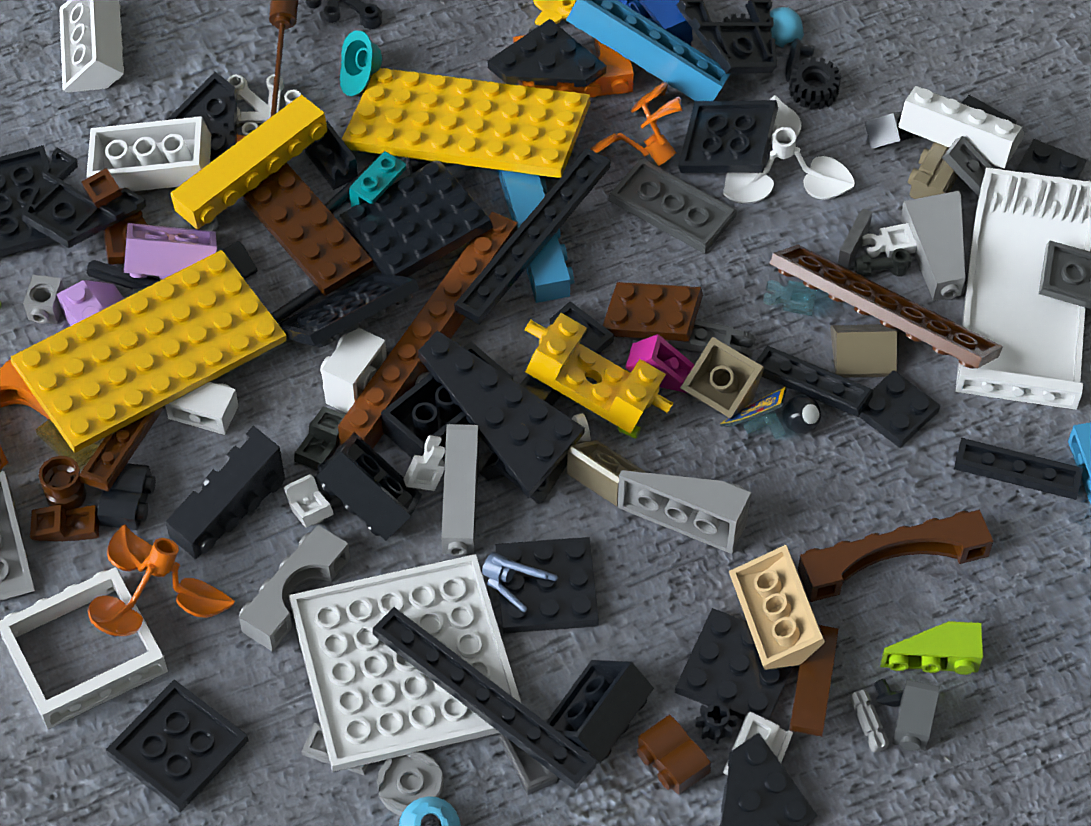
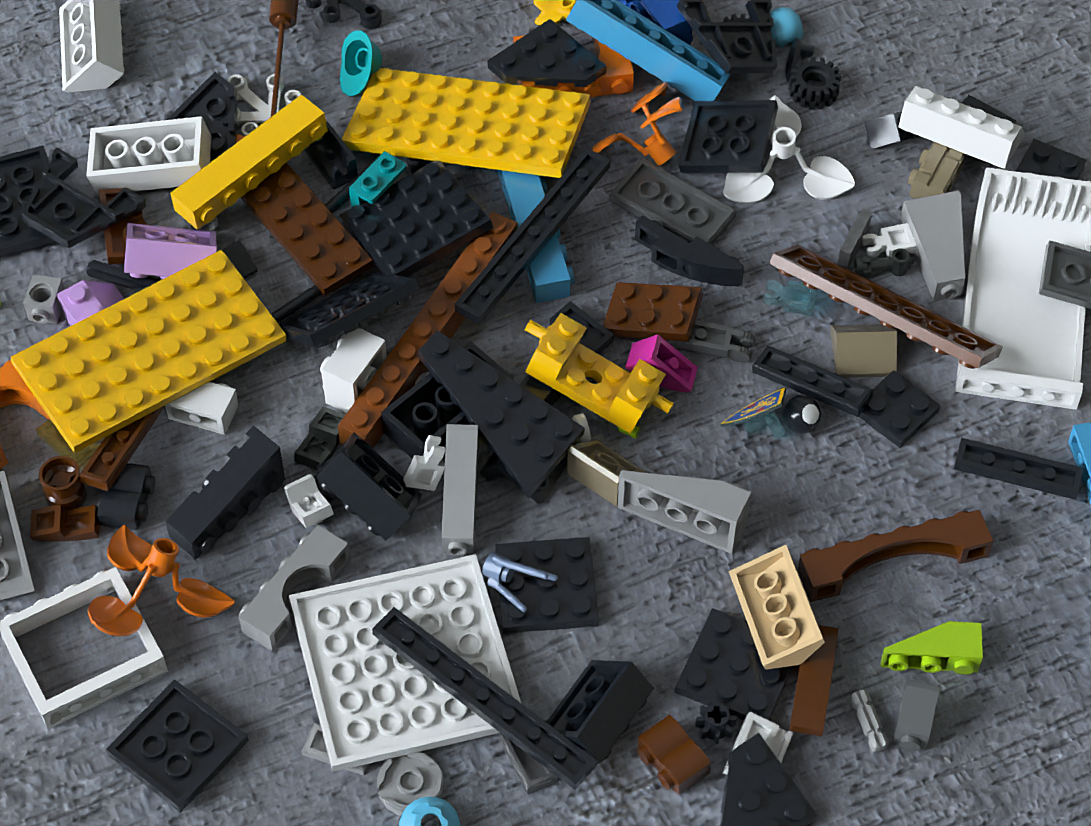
reddish brown plate [81,168,123,209] -> none
dark tan slope [681,337,764,419] -> none
black bar [874,679,904,707] -> none
dark grey hinge [942,135,994,196] -> none
none -> black slope [635,215,744,287]

